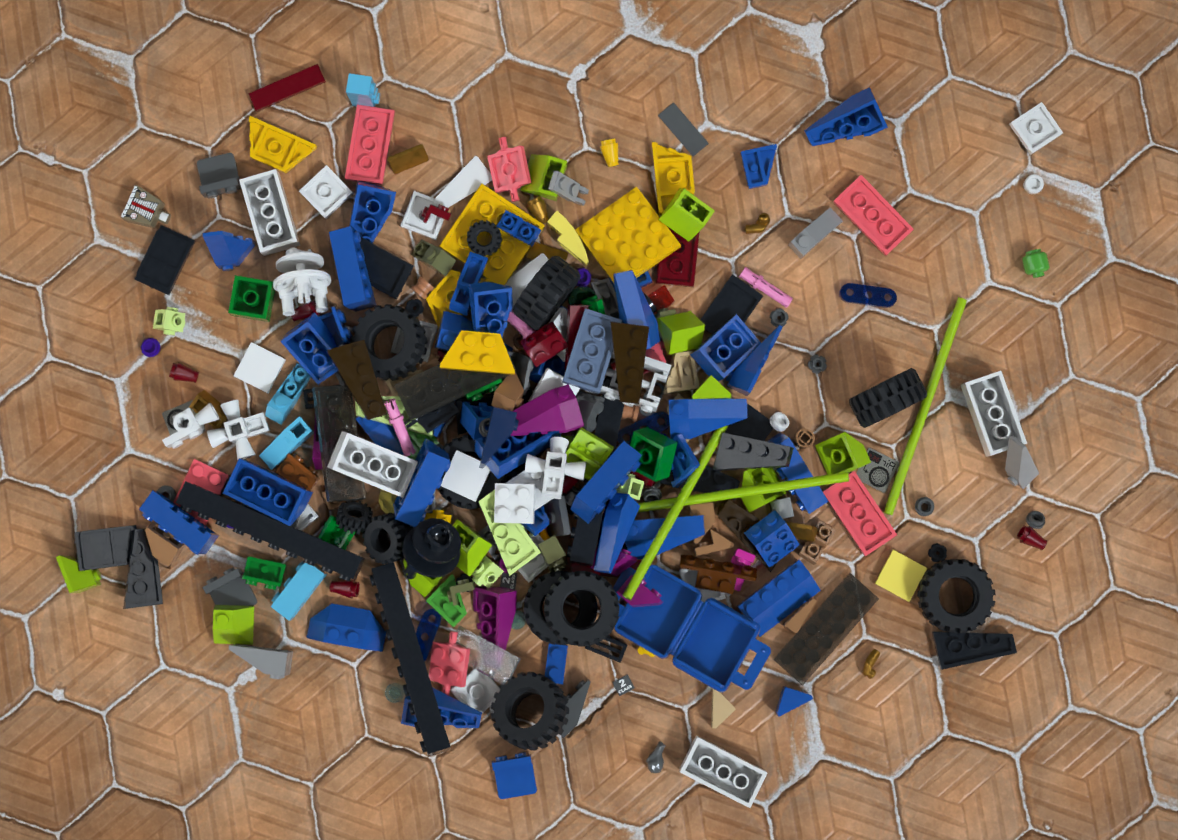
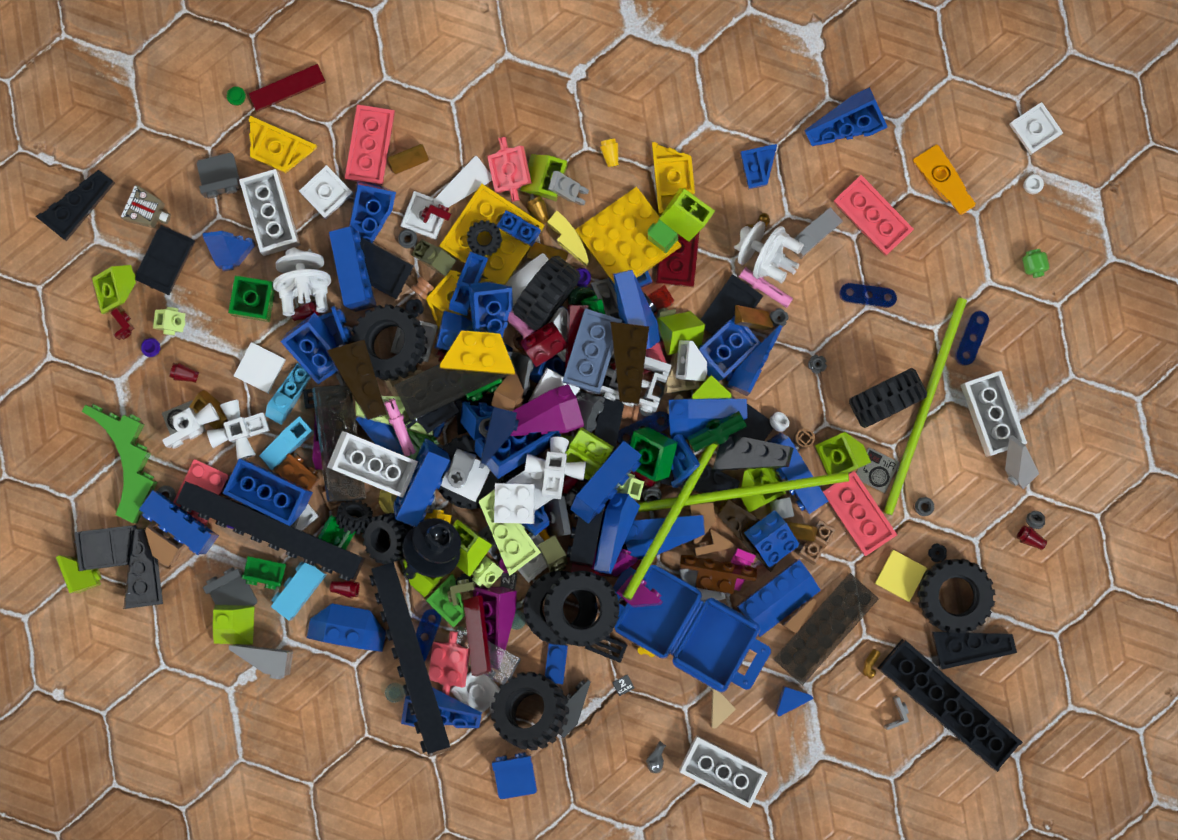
medium azure brick [346,73,380,107] -> none
dark grey sticker [658,102,709,156] -> none
none -> black wing [35,170,115,241]
none -> bright green arch [82,404,158,524]
none -> lime slope [92,265,136,314]
none -> dark red bracket [111,308,135,340]
none -> green plate [227,87,246,106]
none -> dark grey plate [398,229,417,249]
none -> light grey piece [448,449,476,488]
none -> tile [463,595,491,676]
none -> bright green brick [647,220,678,253]
none -> white slope [676,340,707,381]
none -> dark green piece [687,411,747,452]
none -> white piece [734,221,804,284]
none -> pearl gold slope [735,305,773,330]
none -> black tile [877,639,1023,772]
none -> light grey bracket [884,696,909,730]
none -> light orange piece [913,145,976,215]
none -> clear blue plate [955,311,989,366]

